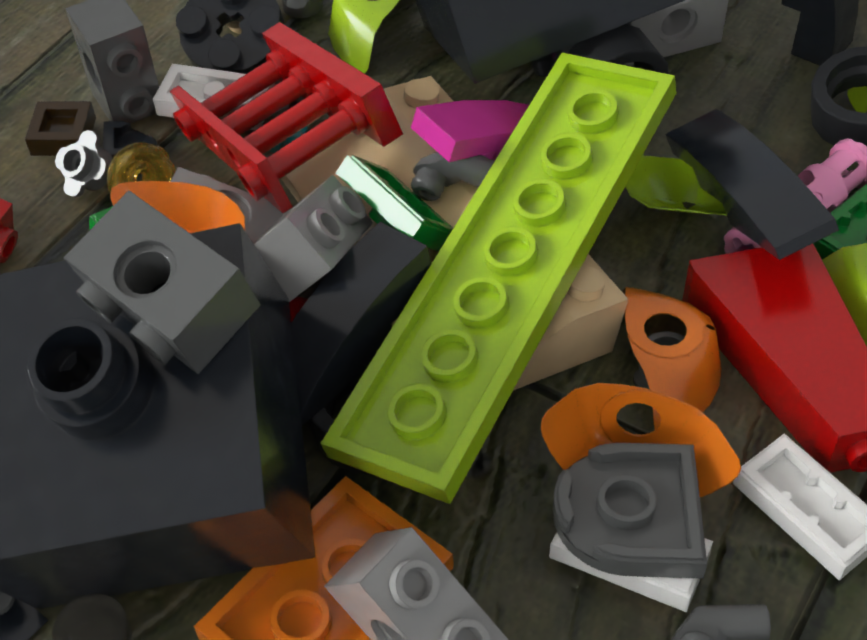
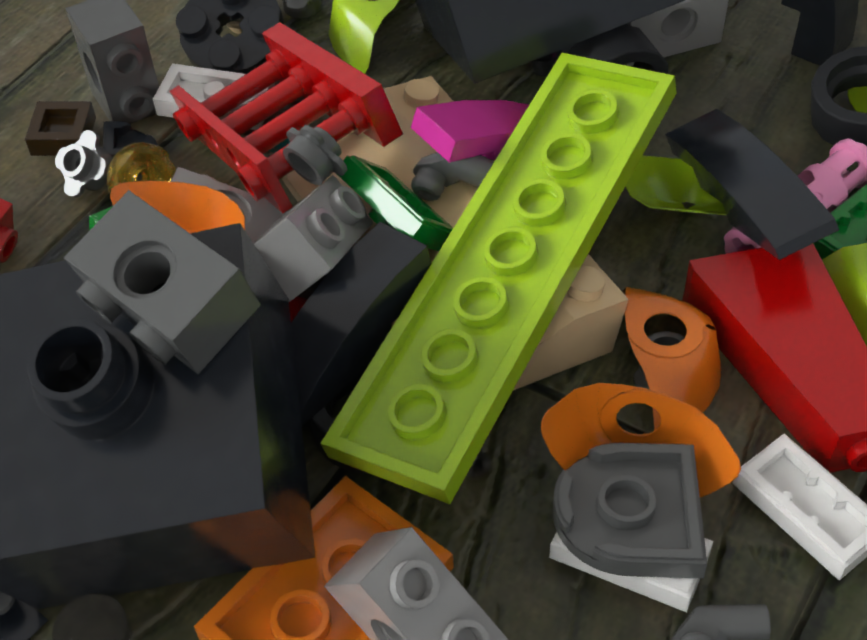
none -> dark grey plate [283,125,348,185]

